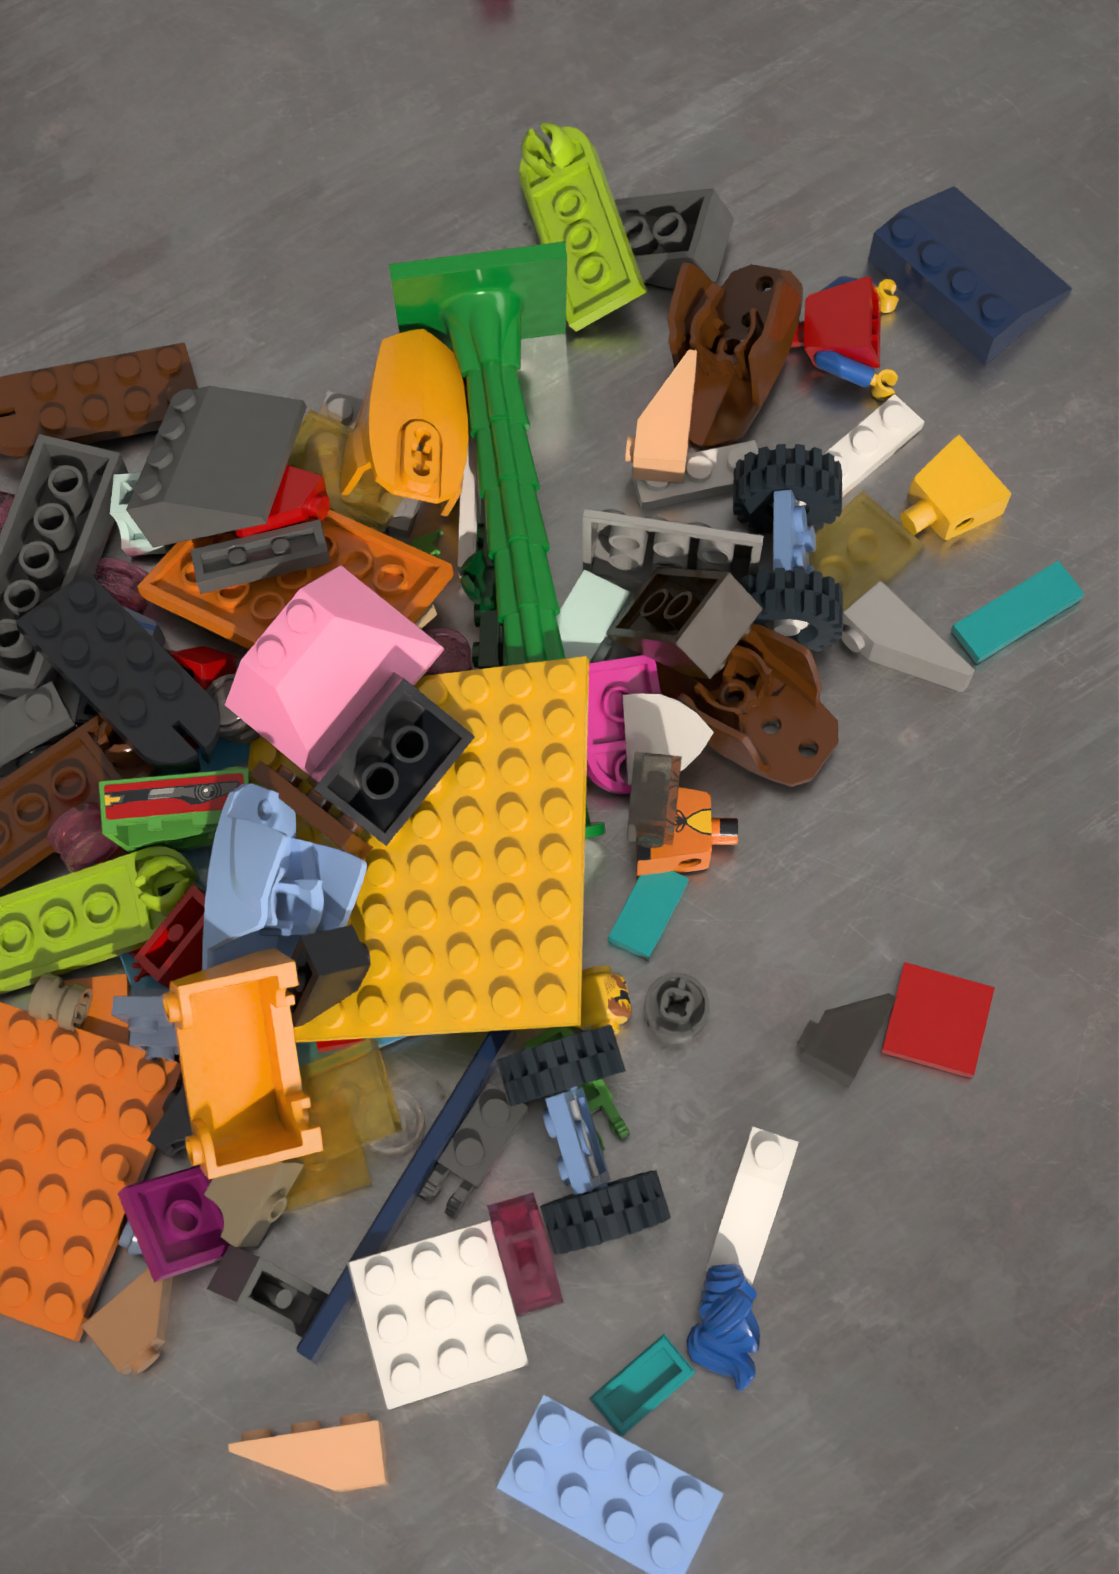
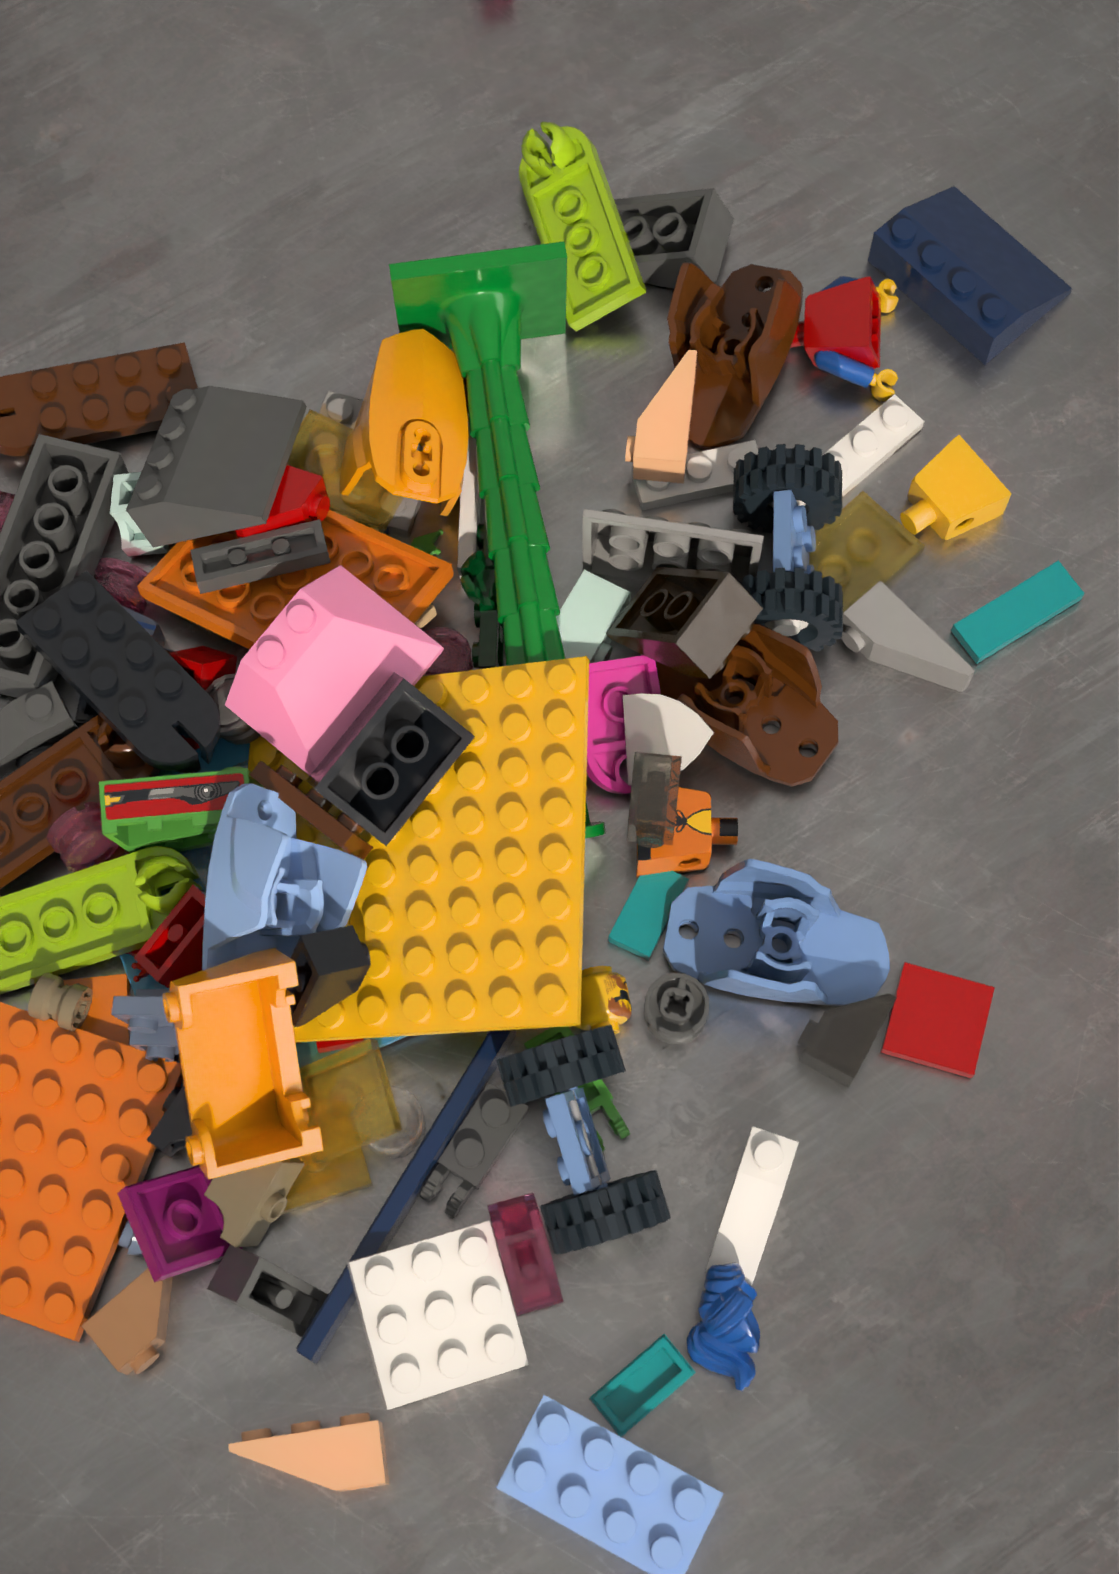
none -> medium blue piece [663,859,890,1006]

